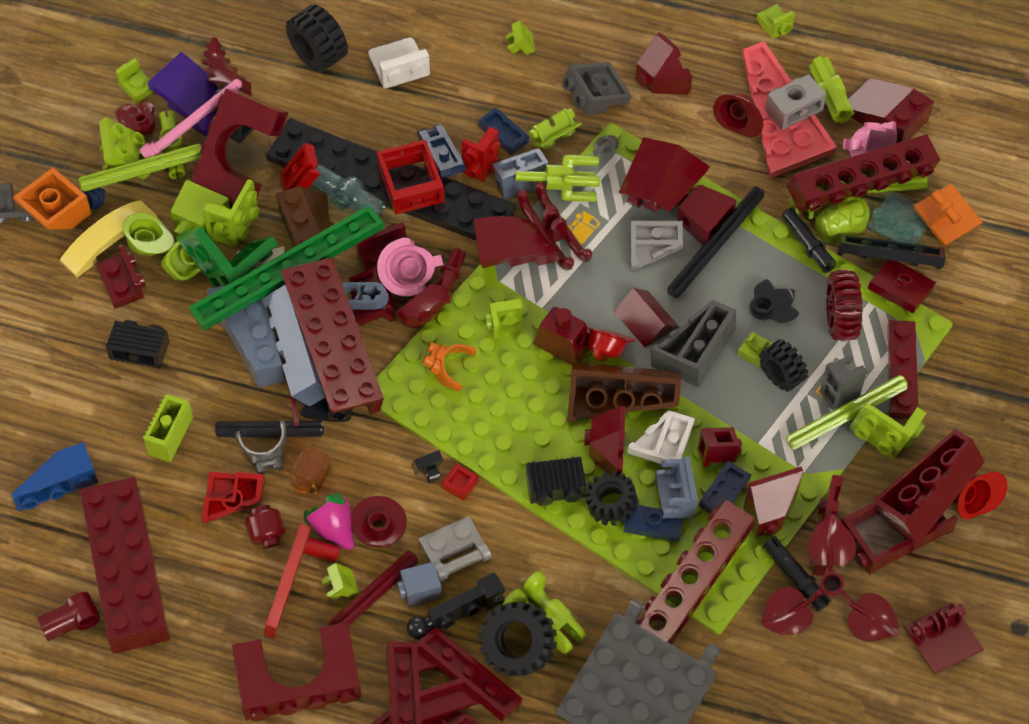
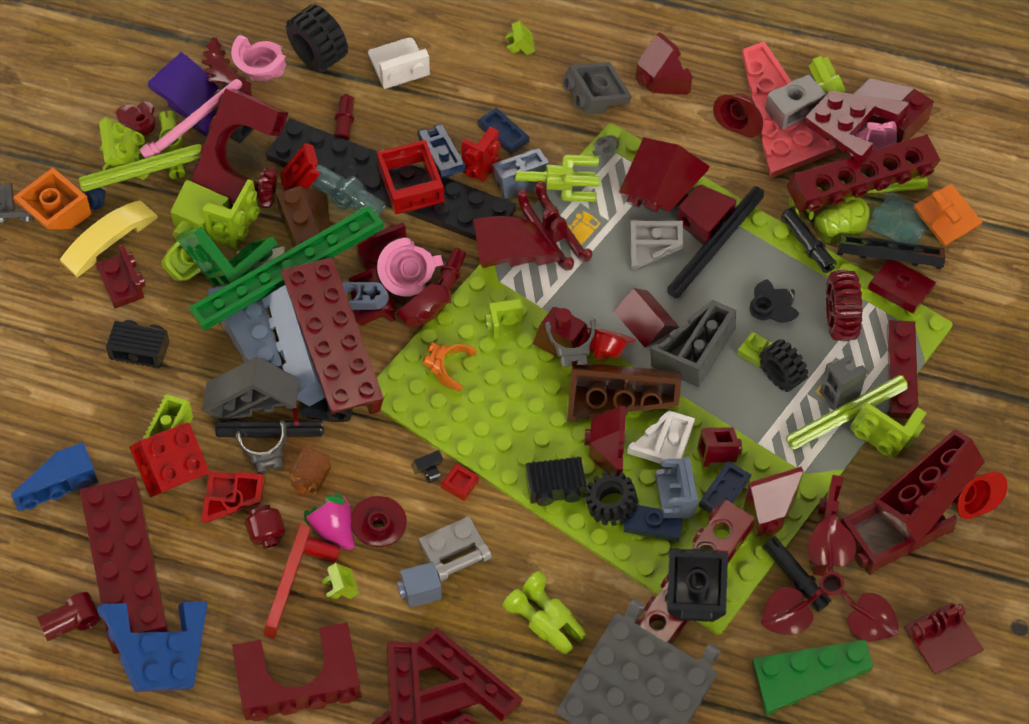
lime bracket [116,58,153,103] -> none
lime piece [122,213,174,257] -> none
dark red axle [329,551,418,627] -> none
black plate [406,573,505,639] -> none
black tyre [478,602,557,676] -> none
lime hinge [528,108,582,149] -> none
lime bracket [756,4,795,39] -> none
none -> blue wing [97,602,207,692]
none -> red bracket [129,422,209,498]
none -> dark grey wedge [201,356,300,421]
none -> bright pink helmet [231,35,286,82]
none -> dark red gear [258,167,277,208]
none -> dark red axle [334,94,355,140]
none -> dark grey helmet [545,318,596,367]
none -> black slope [667,548,728,622]
none -> green wing [752,640,873,716]
none -> wing [805,91,909,164]

